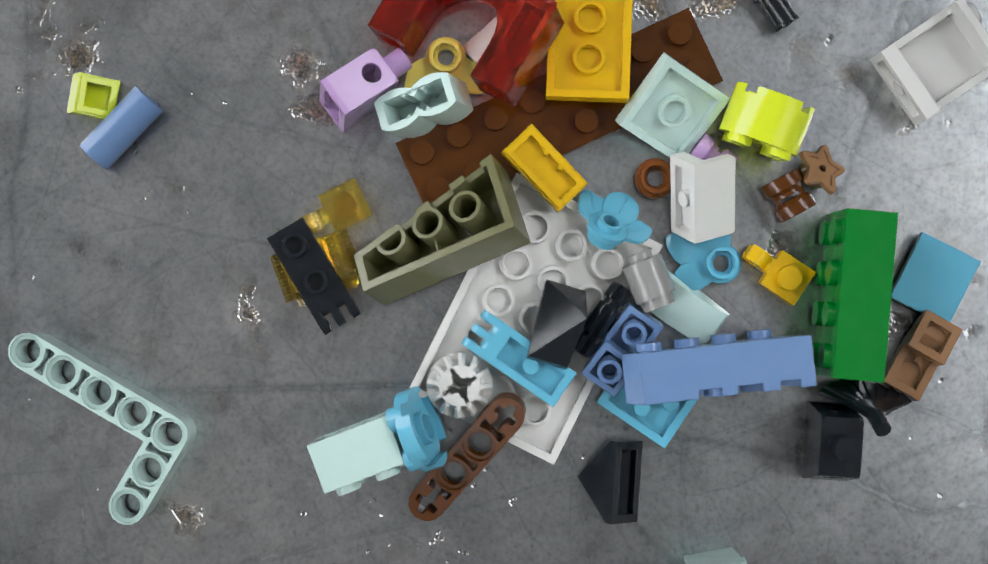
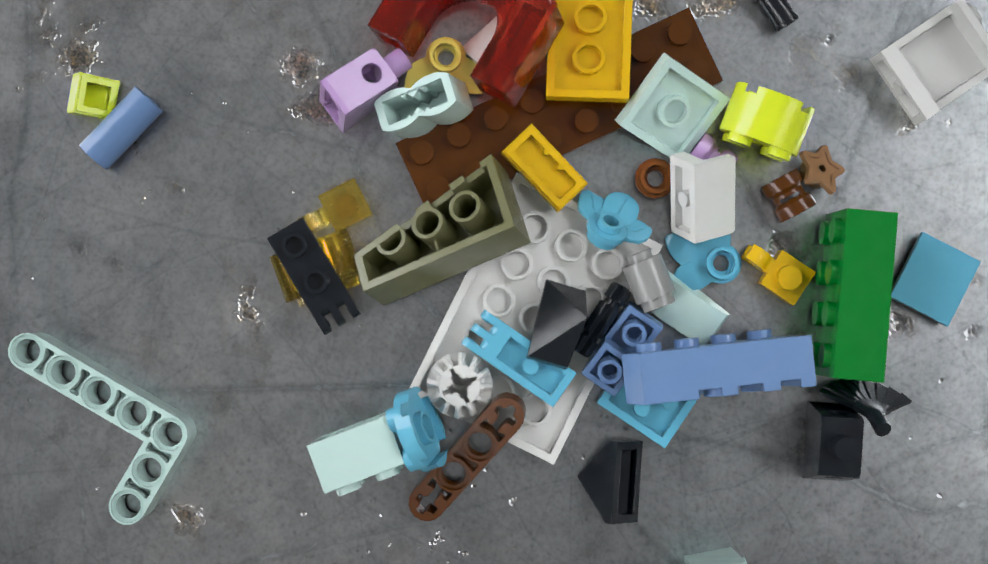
medium nougat slope [881,309,963,401] -> none

